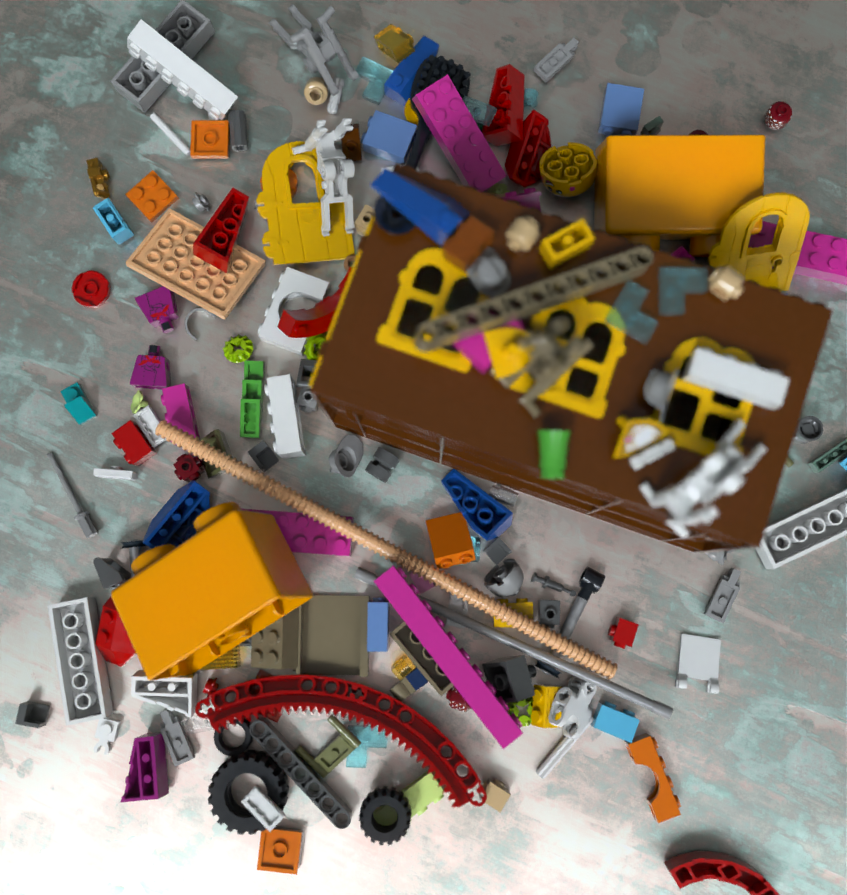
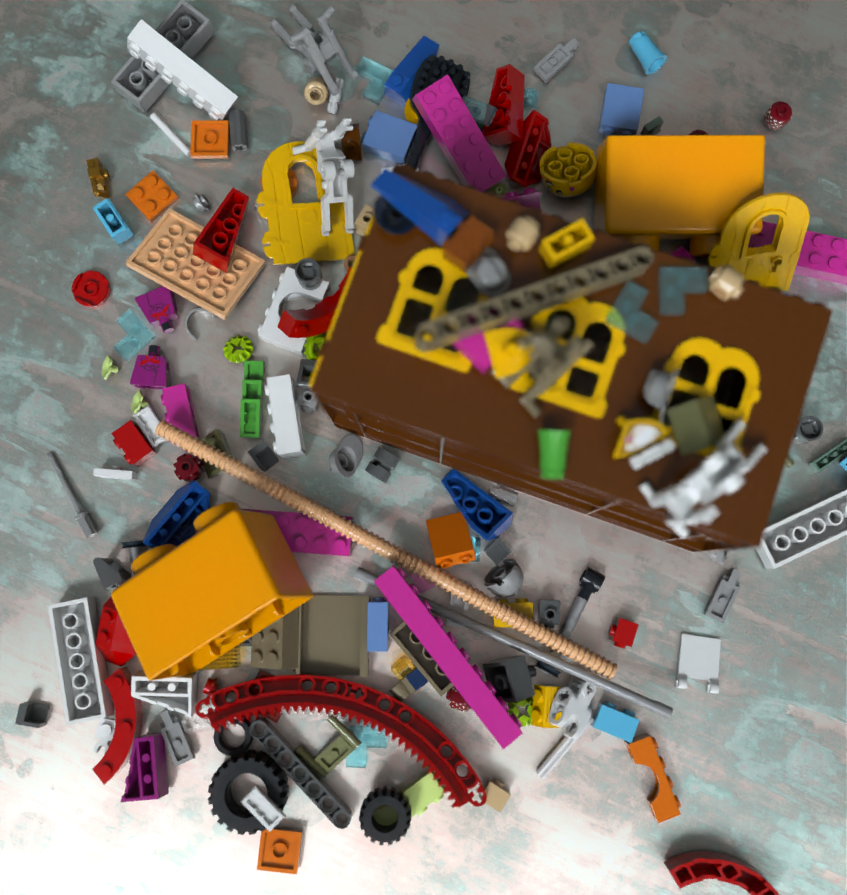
teal slope [60,382,97,425] -> none
clear yellow brick [374,24,415,63] -> none
dark grey piece [531,572,576,596] -> none
white brick [682,347,789,410] -> none
none -> red brick [92,666,143,785]
none -> yellowish green plant [101,355,118,379]
none -> clear light blue tile [114,309,156,362]
none -> dark grey wheel [295,258,323,290]
none -> medium azure plant [629,31,668,75]
none -> olive slope [666,397,725,456]

